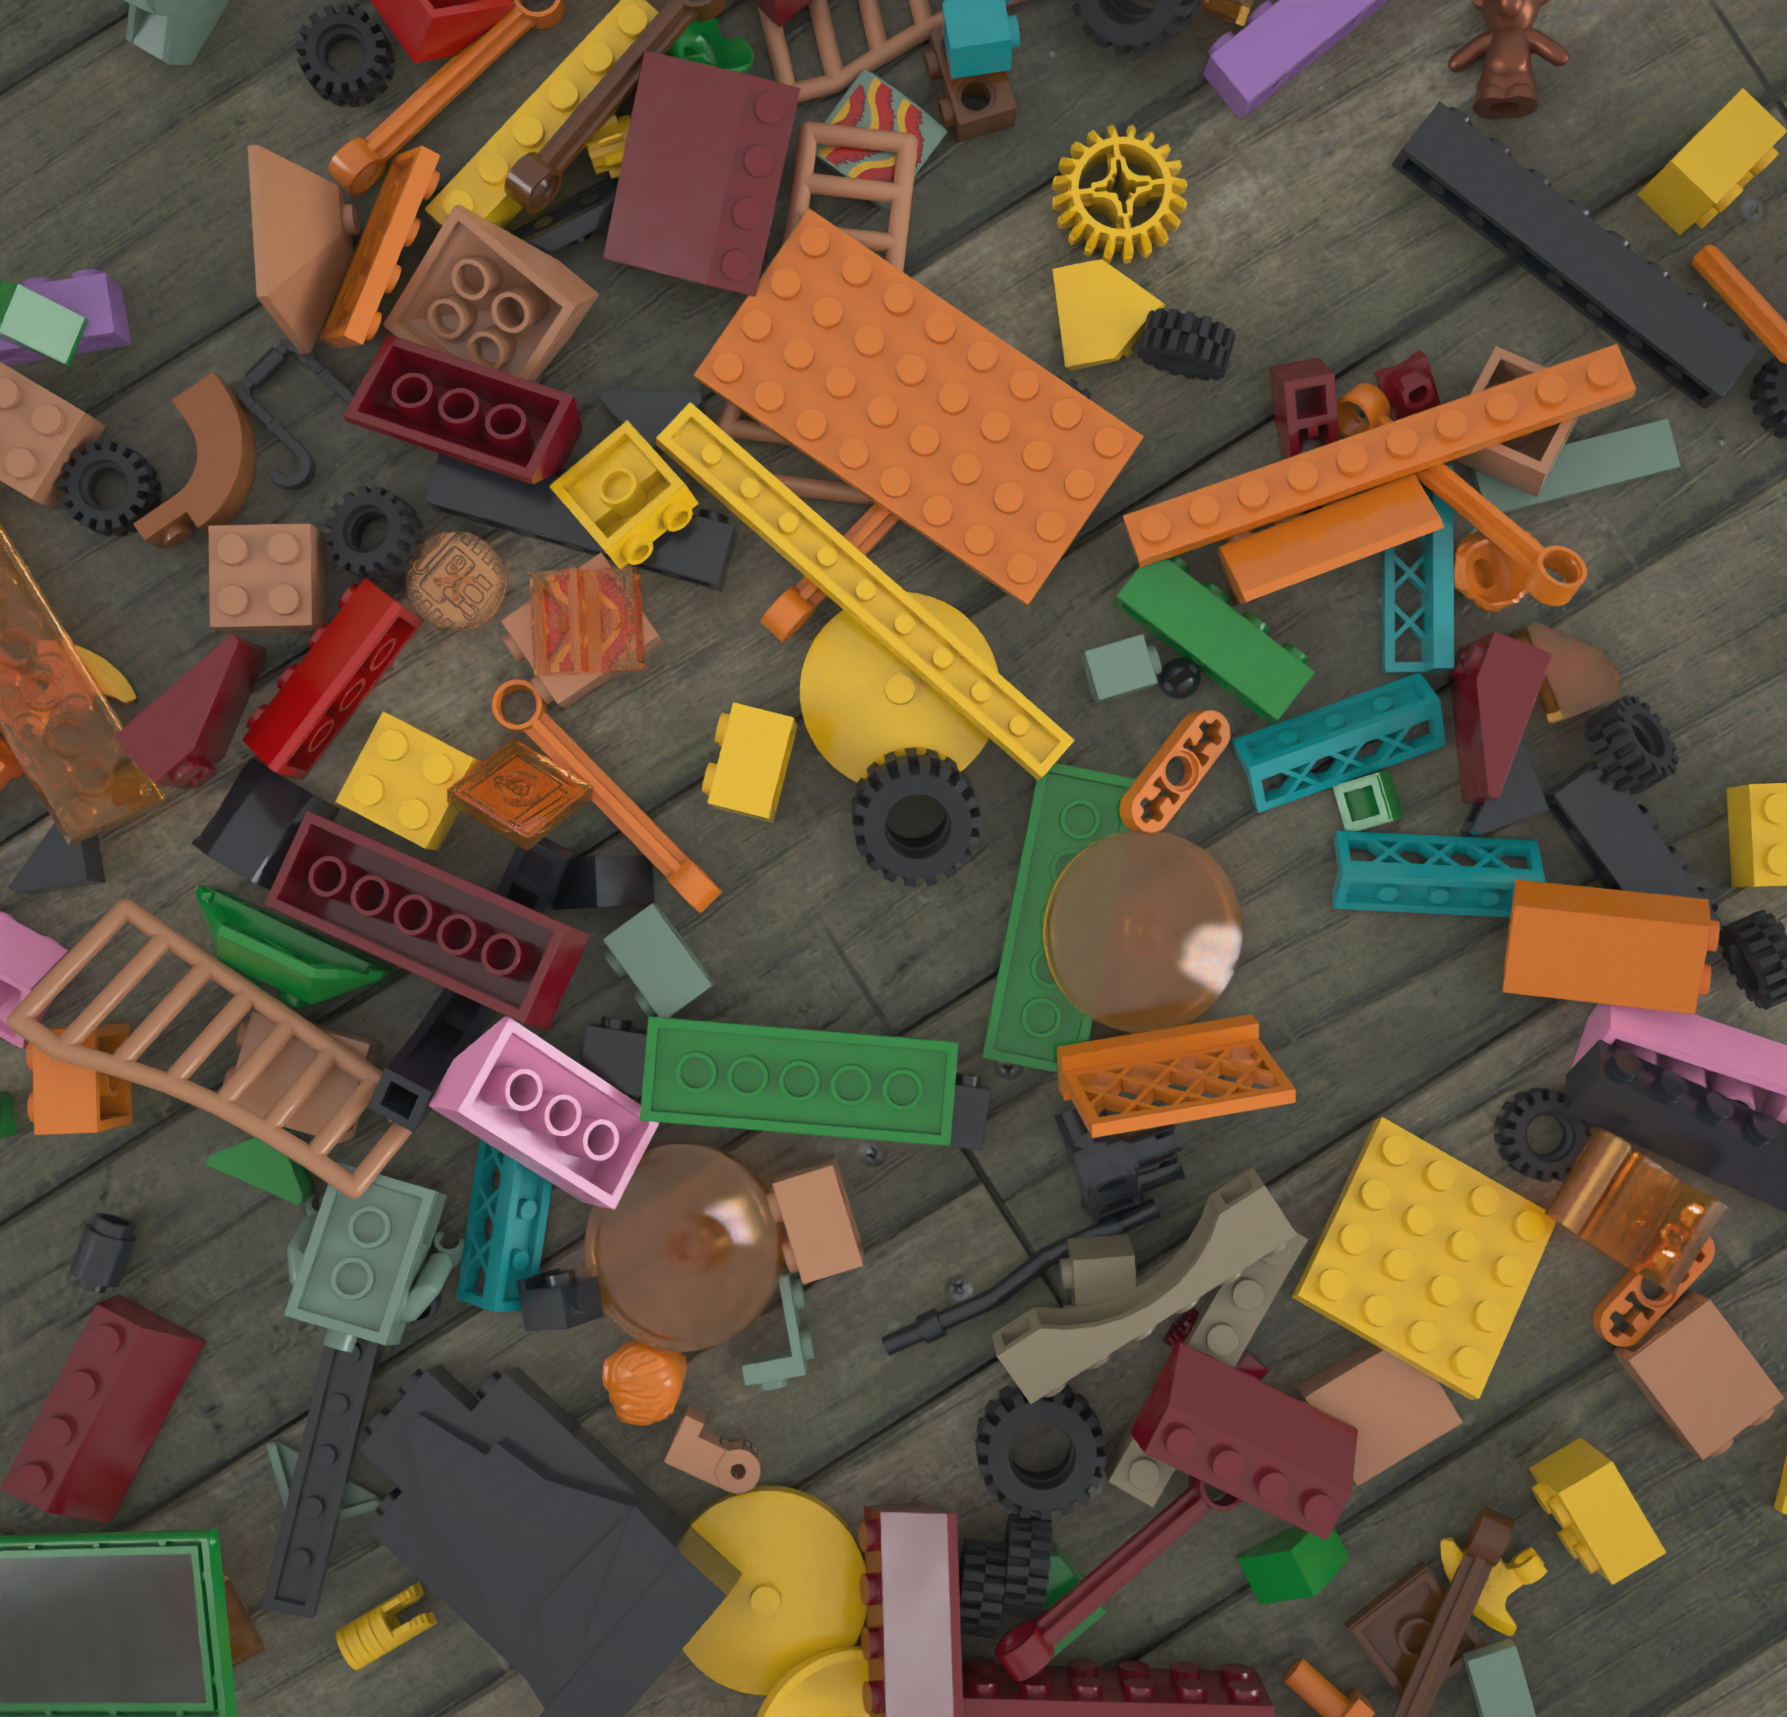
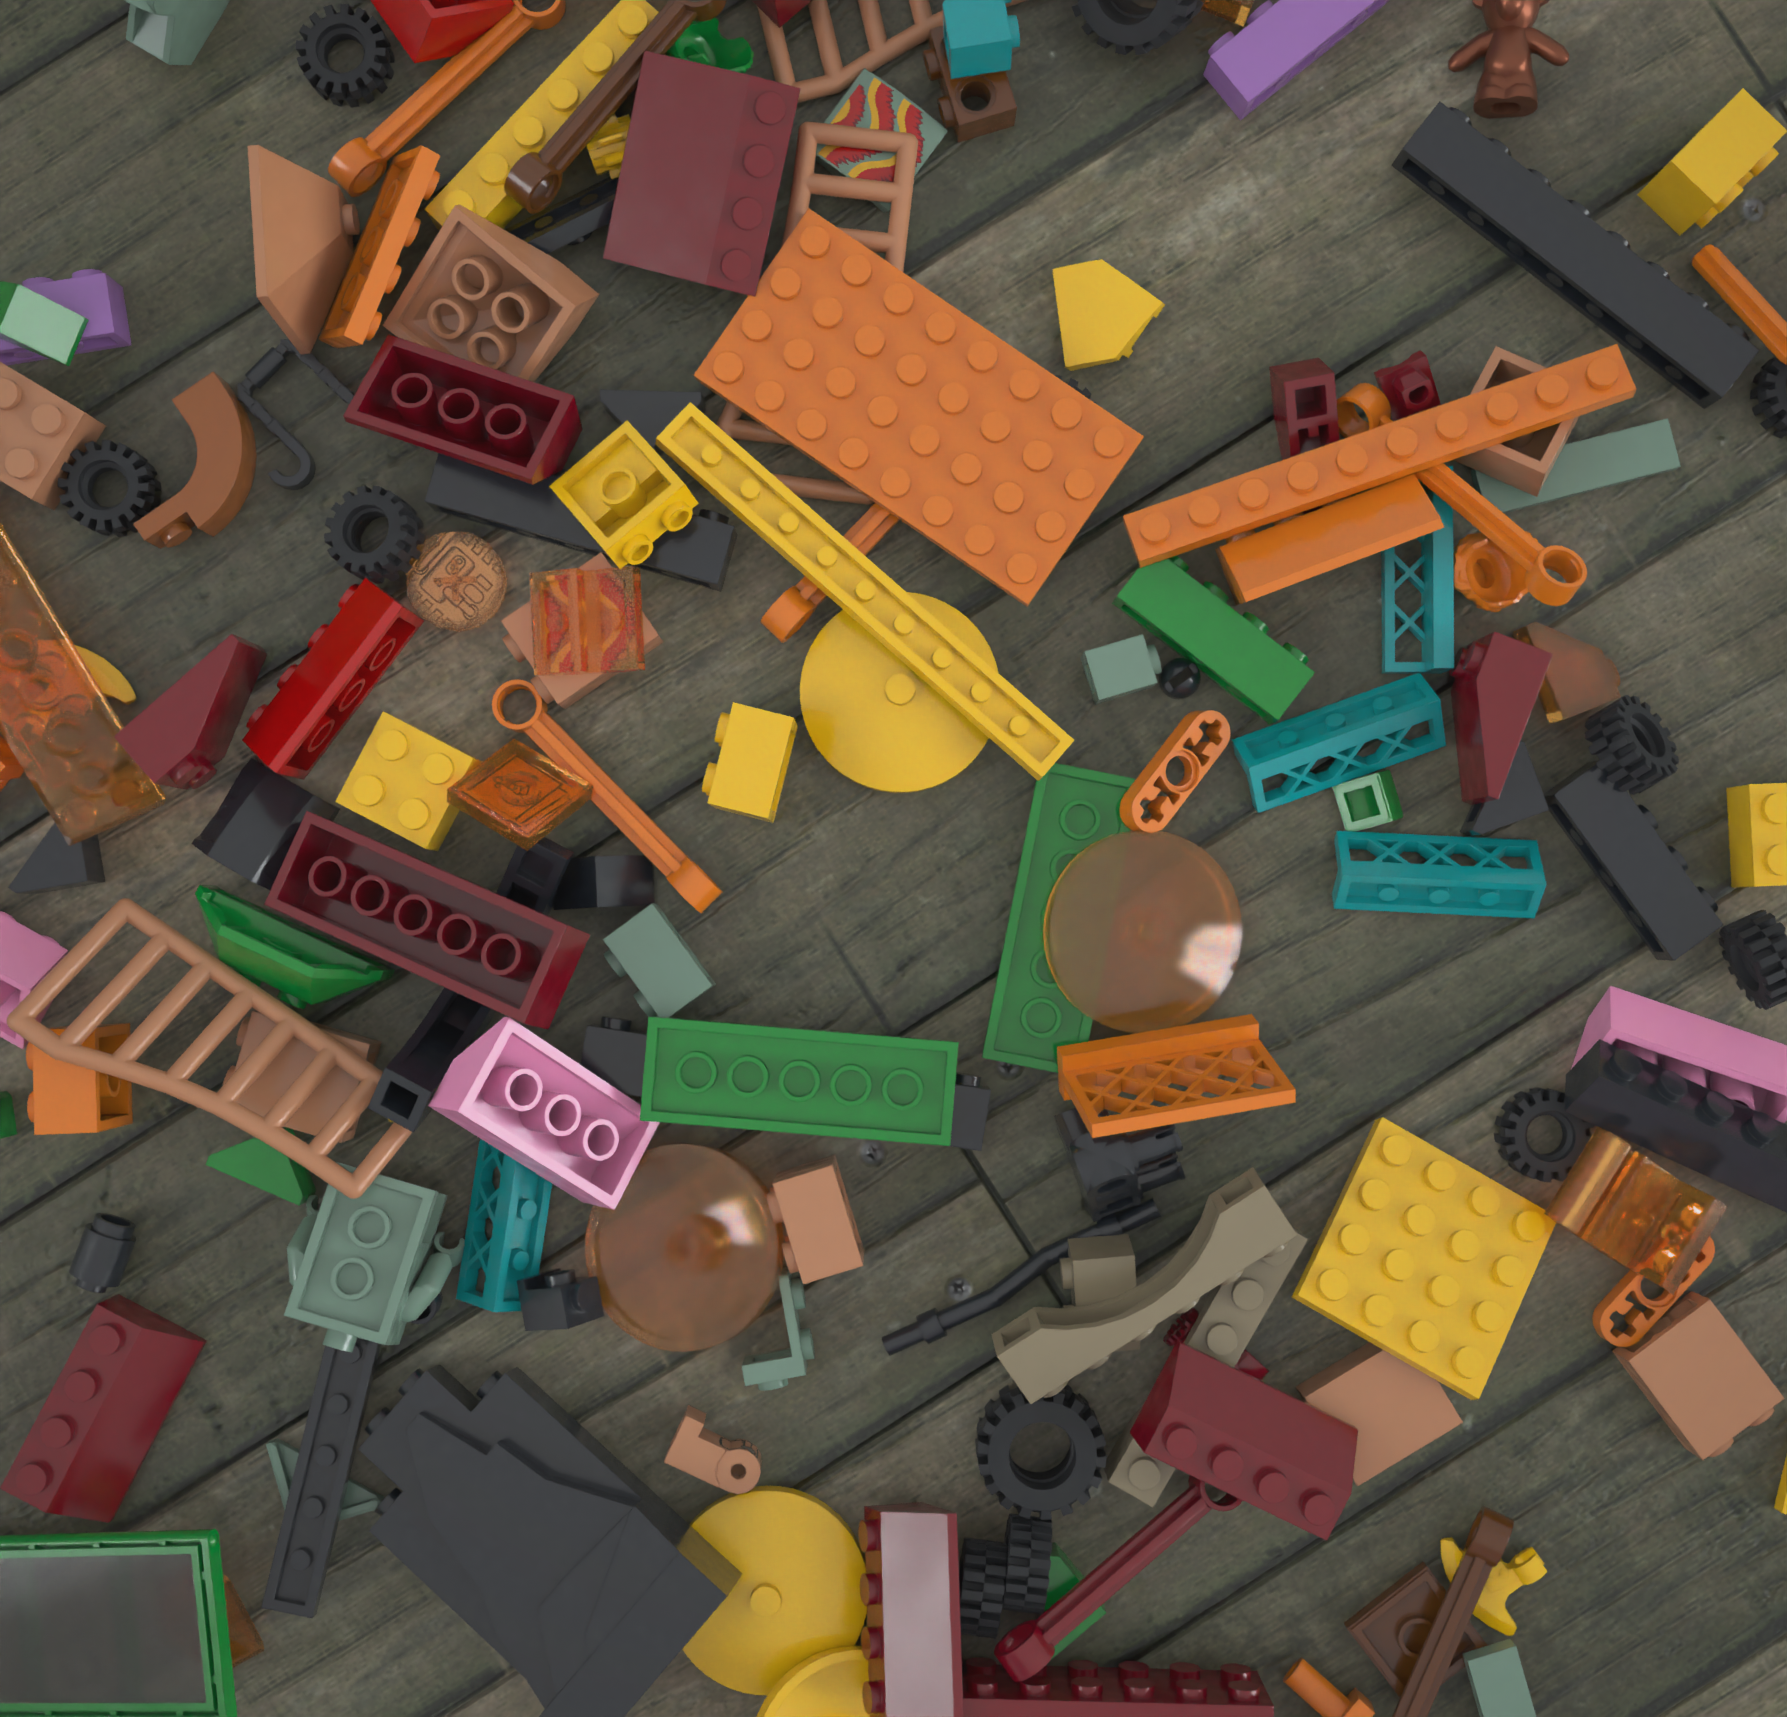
nougat brick [208,523,327,635] -> none
yellow hinge [336,1582,437,1671] -> none
orange hair [602,1330,688,1426] -> none
black tyre [851,747,982,887] -> none
yellow gear [1052,124,1187,264] -> none
black tyre [1137,308,1236,381] -> none
green slope [1236,1526,1350,1604] -> none
orange brick [1503,879,1720,1014] -> none
yellow piece [1529,1437,1666,1585] -> none

